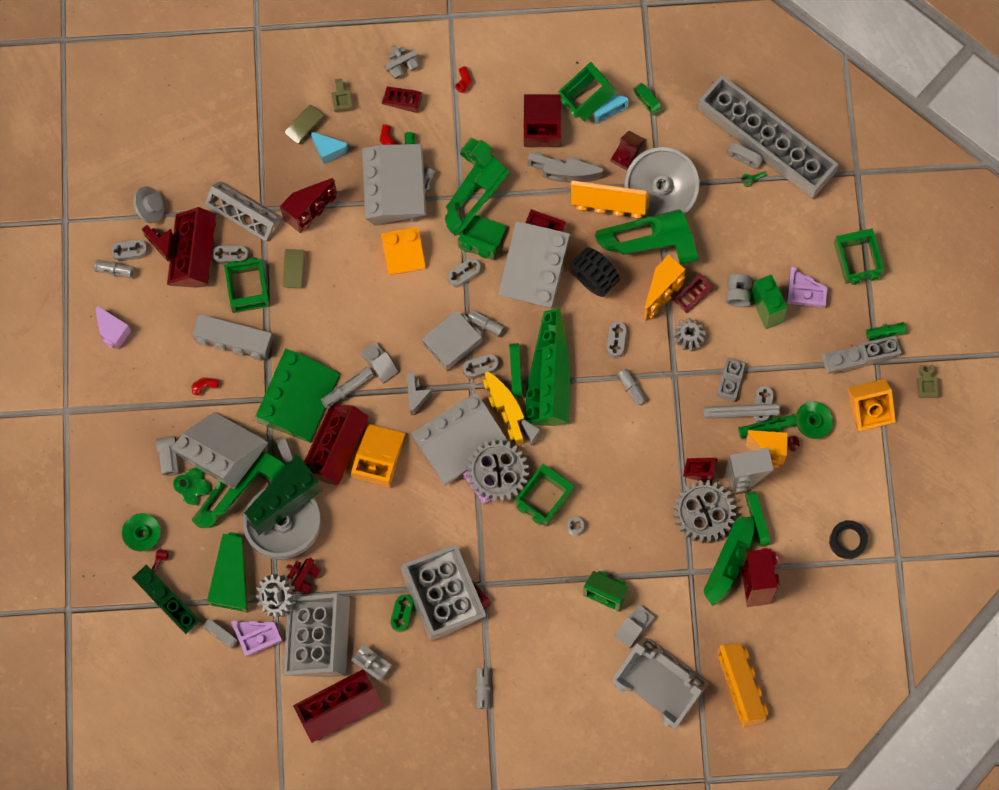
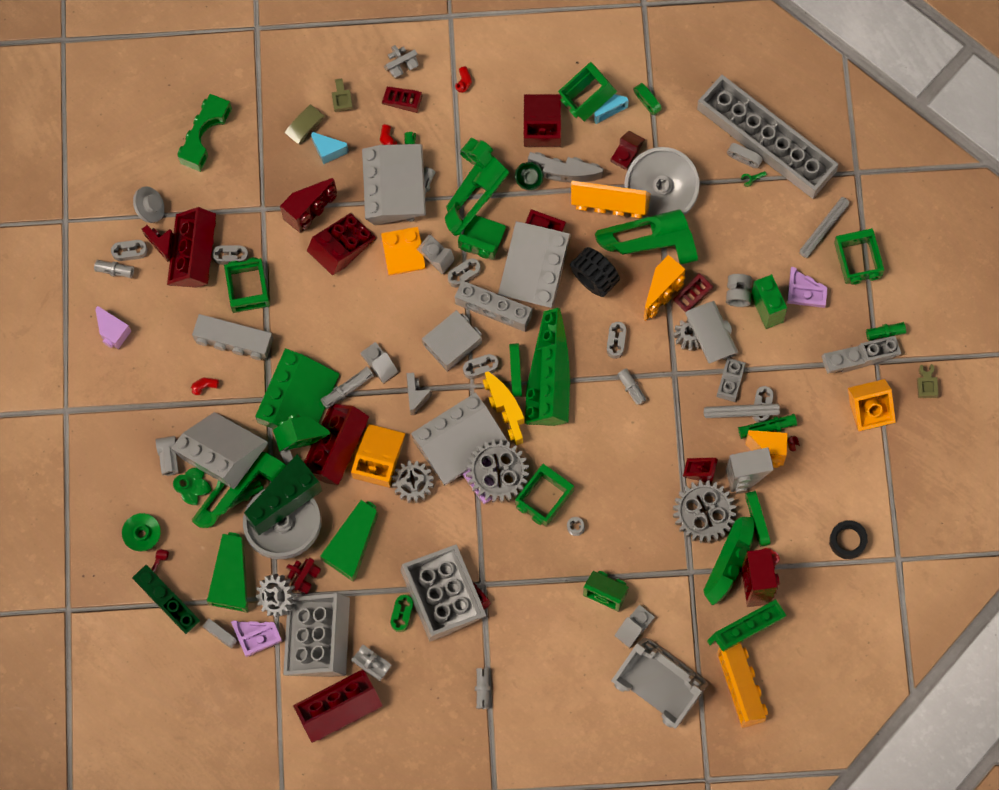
light grey fence [204,181,282,241] -> none
olive slope [283,249,305,288] -> none
light grey axle [467,310,505,337] -> none
light grey slope [522,420,540,446] -> none
green dish [795,401,833,439] -> none
none -> green arch [177,94,232,172]
none -> green pin [230,480,264,509]
none -> green slope [273,414,330,452]
none -> dark red slope [307,213,376,276]
none -> green slope [320,500,378,582]
none -> light grey gear [392,461,434,503]
none -> light grey slope [417,235,455,274]
none -> light grey brick [455,280,532,332]
none -> dark green hair [515,162,544,190]
none -> light grey panel [685,301,739,364]
none -> green fence [707,599,787,652]
none -> light grey axle [799,197,850,258]

